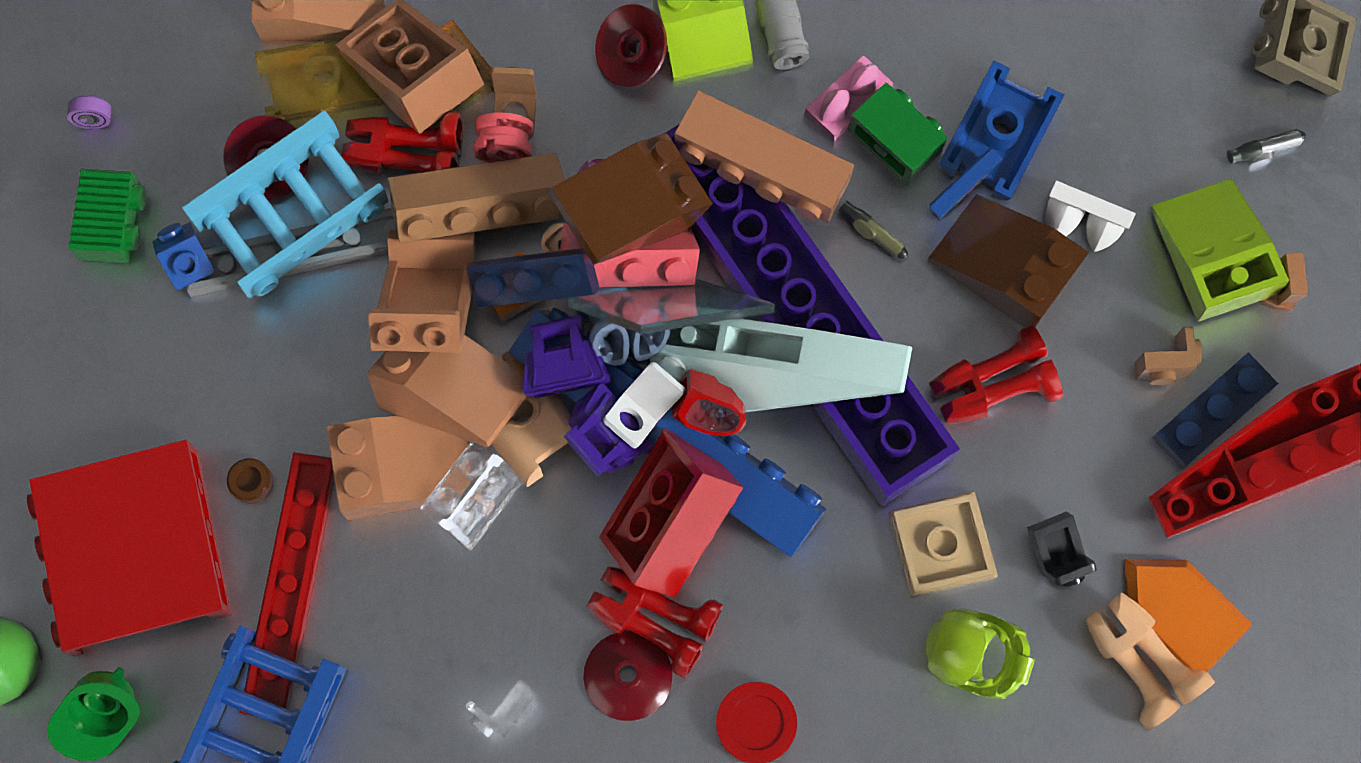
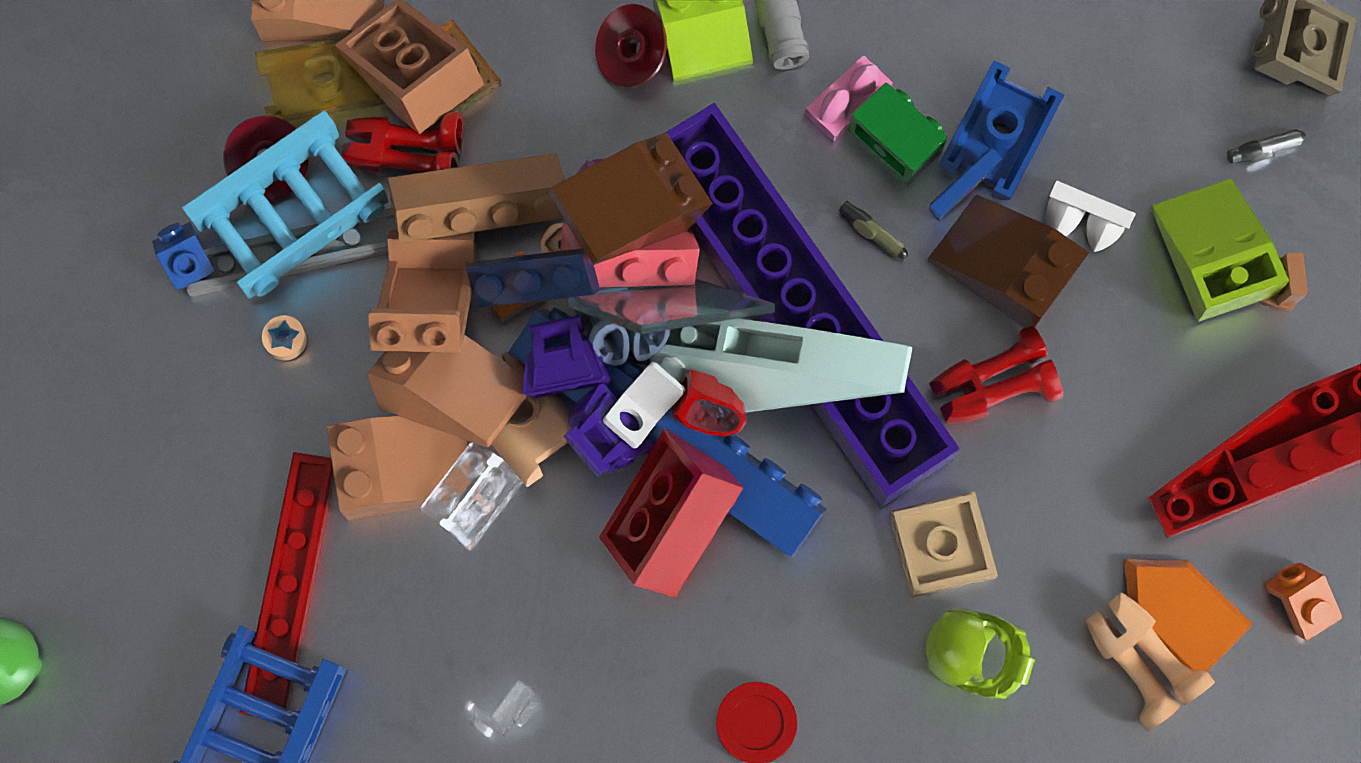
red panel [26,439,232,657] -> none
green piece [47,667,140,761] -> none
medium lavender tile [67,96,111,129] -> none
green brick [68,168,146,264] -> none
reddish brown tile [227,458,273,504] -> none
coral wheel [473,112,534,163] -> none
medium nougat bracket [491,67,537,134] -> none
dark red dish [583,631,672,721] -> none
red piece [586,566,723,679] -> none
nougat brick [674,90,854,223] -> none
black bracket [1027,511,1097,586] -> none
medium nougat bracket [1134,326,1202,385] -> none
dark blue plate [1152,352,1279,469] -> none
none -> light nougat tile [262,315,307,360]
none -> orange bracket [1265,563,1342,641]

